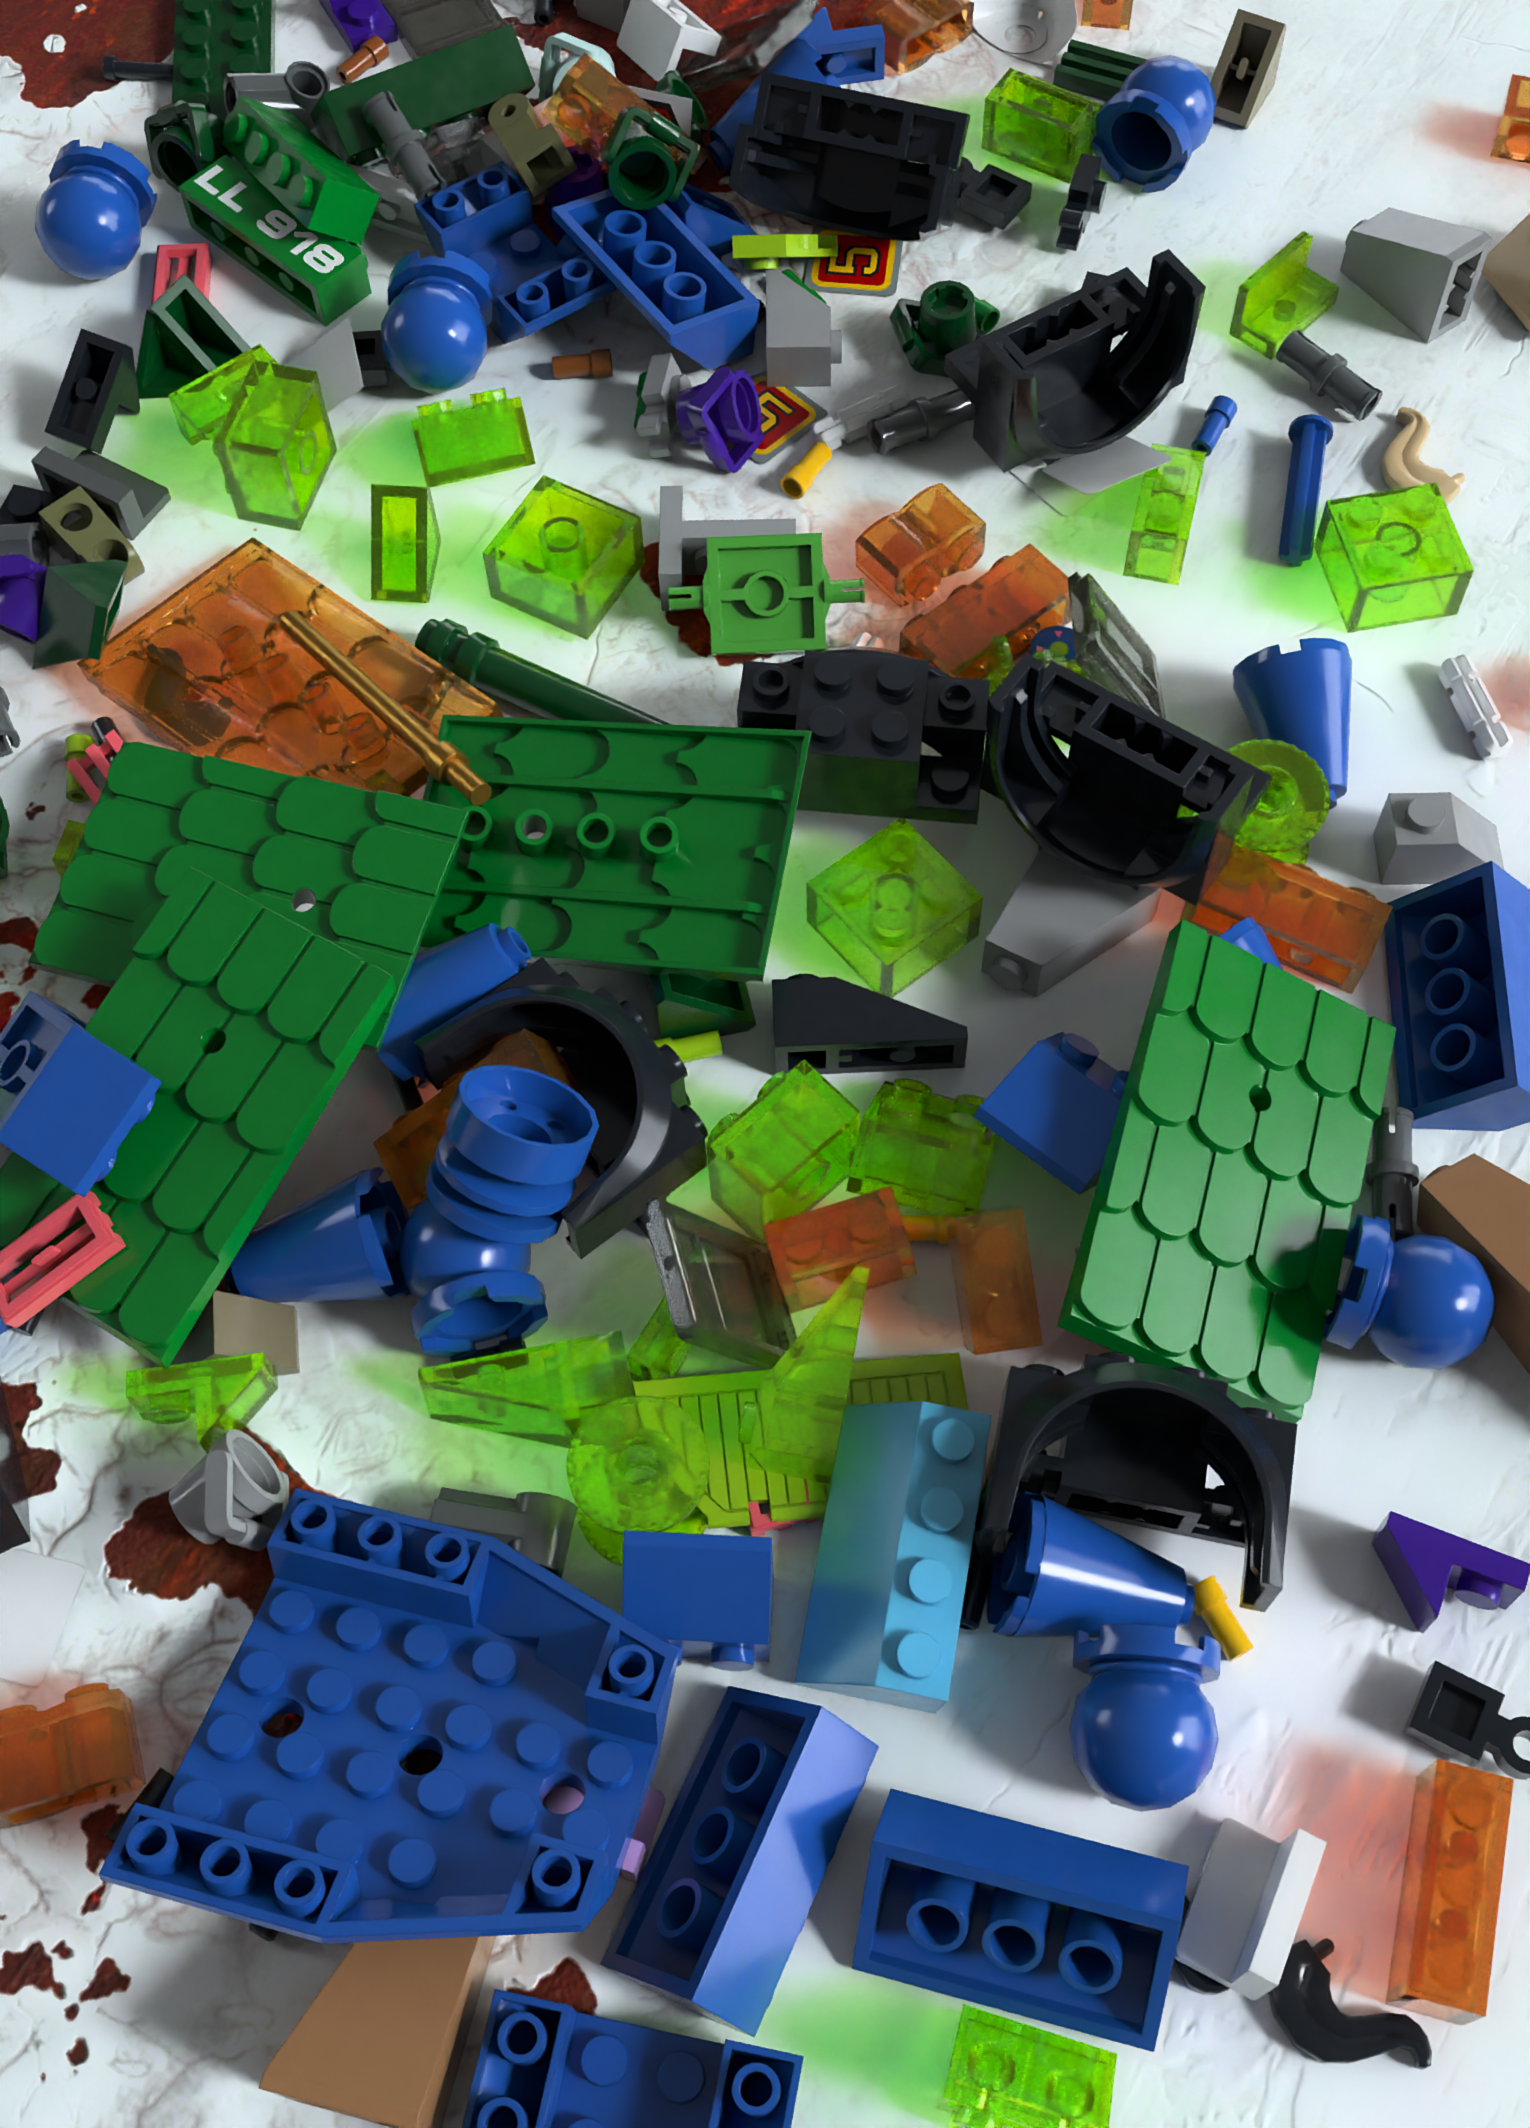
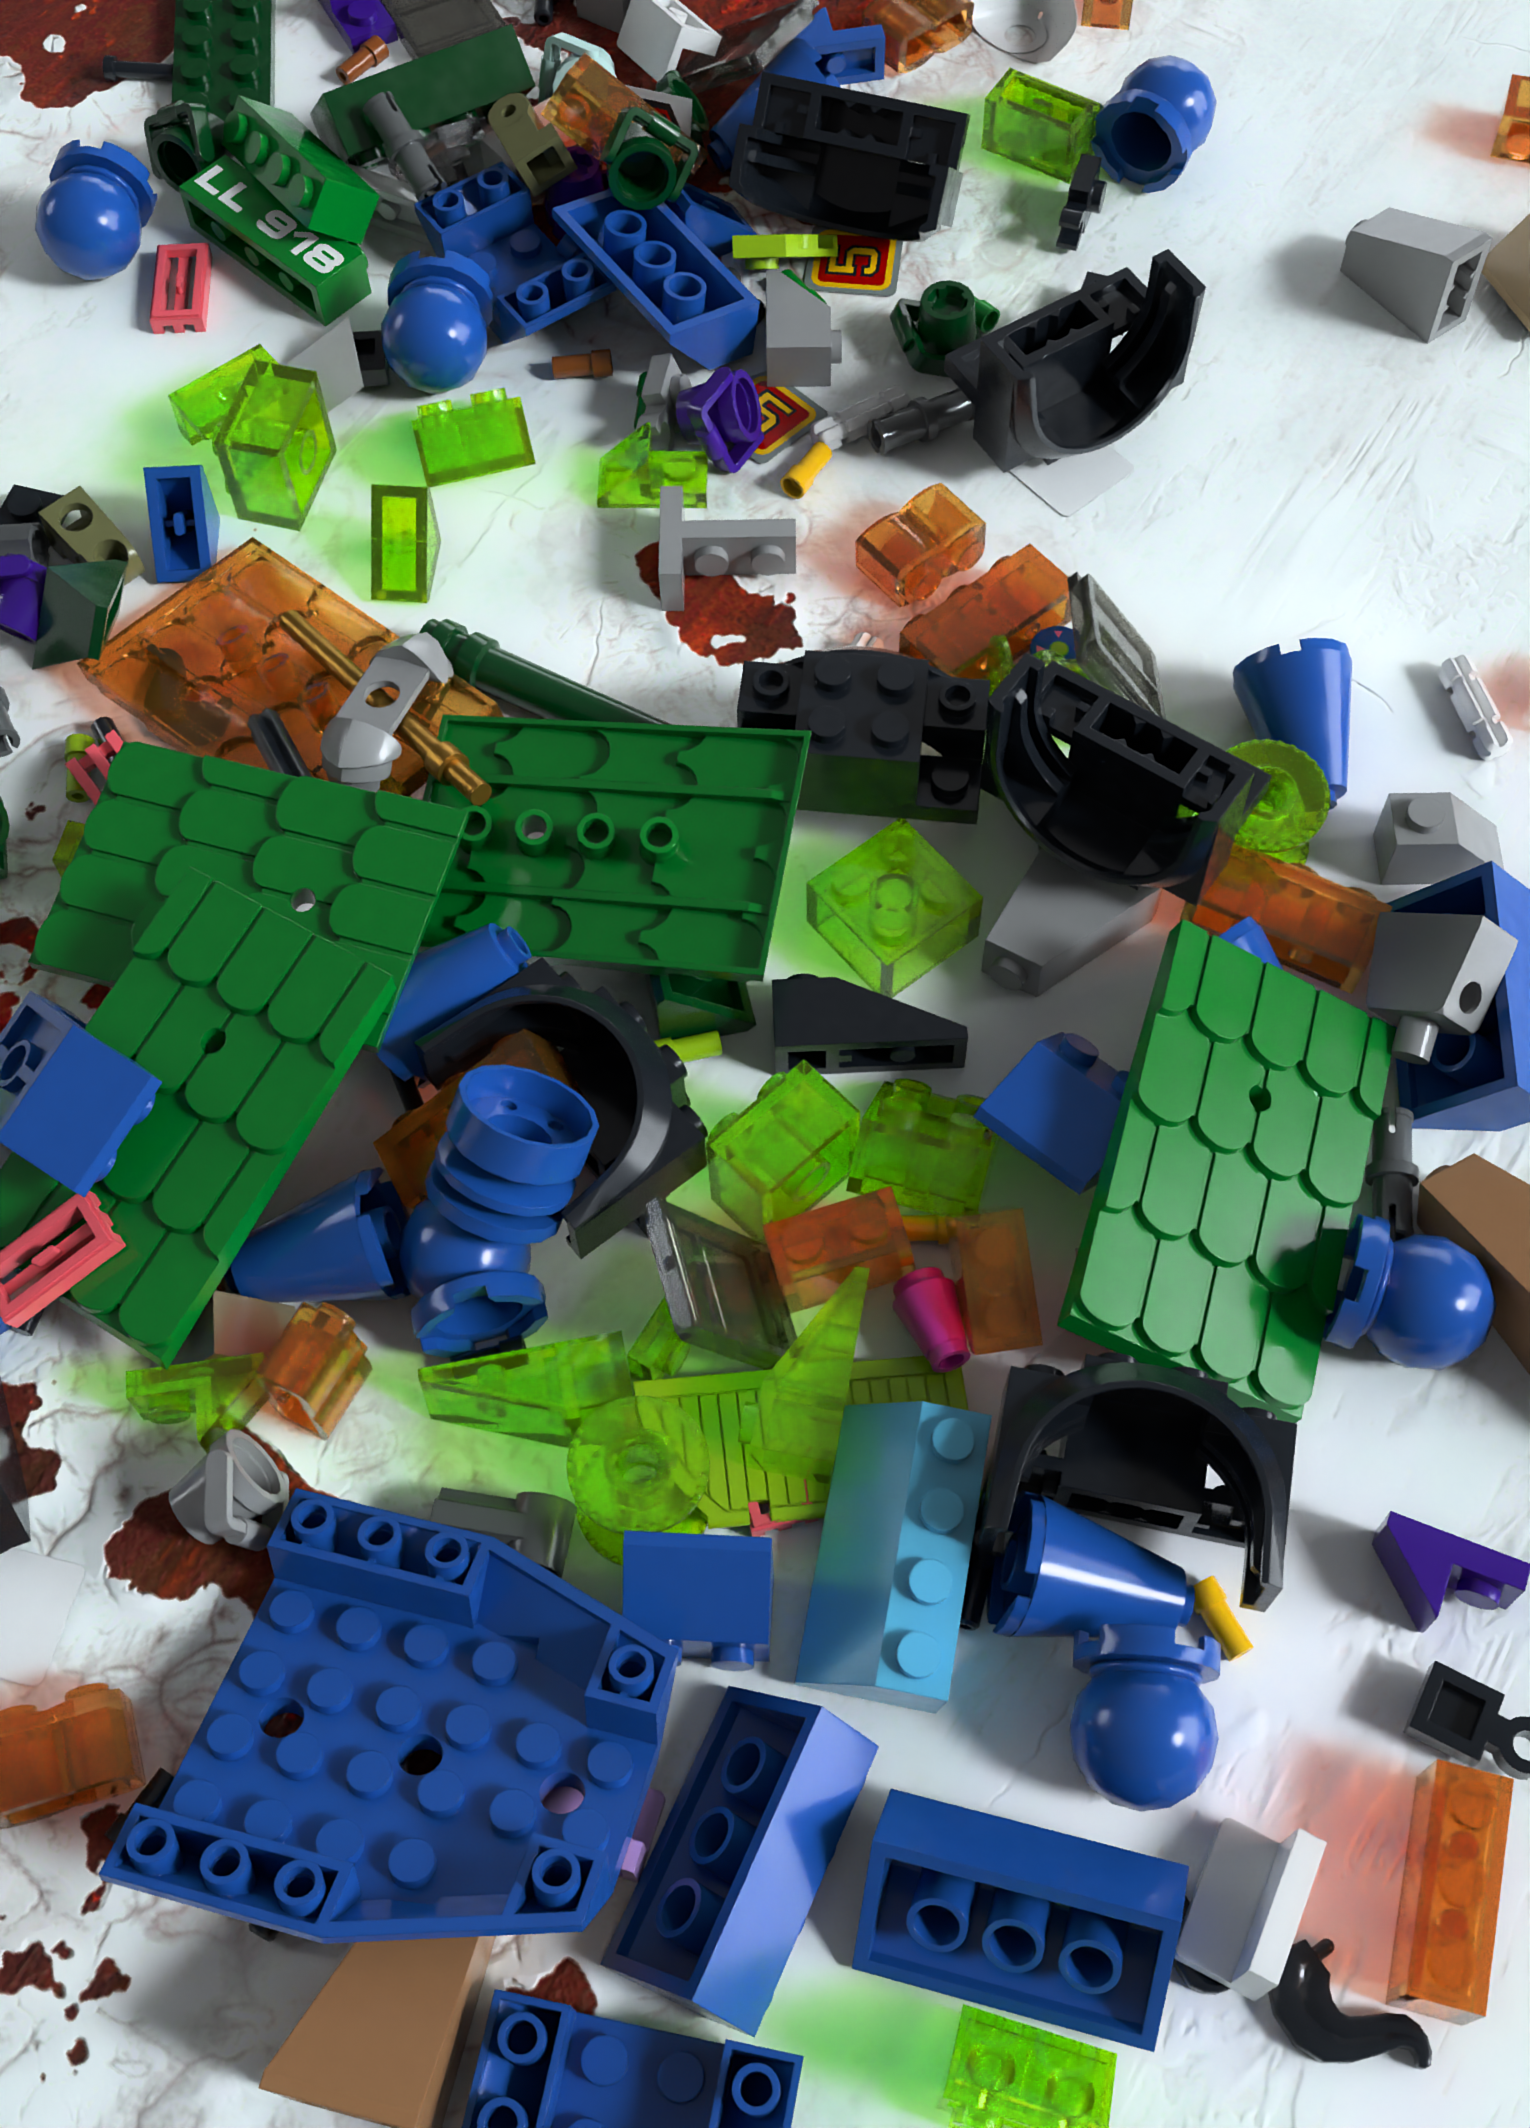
dark grey panel [31,446,171,541] -> none
black slope [44,328,140,454] -> none
dark green slope [136,273,260,399] -> none
dark grey piece [223,61,330,131] -> none
clear neon green brick [482,475,645,640] -> none
bright green plate [668,533,865,657] -> none
black plate [958,157,1032,230] -> none
white sticker [1042,436,1172,494] -> none
dark green tile [1053,39,1148,100] -> none
clear neon green slope [1123,443,1207,585] -> none
blue piece [1191,395,1237,457] -> none
dark tan slope [1210,9,1287,129] -> none
clear neon green panel [1229,231,1340,360] -> none
dark grey pin [1276,330,1383,421] -> none
blue axle [1278,414,1333,567] -> none
clear neon green brick [1314,482,1474,633] -> none
tan piece [1380,407,1465,508] -> none
none -> blue slope [143,465,220,583]
none -> black axle [247,708,312,777]
none -> clear orange brick [254,1302,373,1441]
none -> light grey piece [320,632,454,792]
none -> clear neon green slope [597,422,709,508]
none -> dark pink cone [892,1267,971,1373]
none -> light grey torso [1366,912,1518,1065]

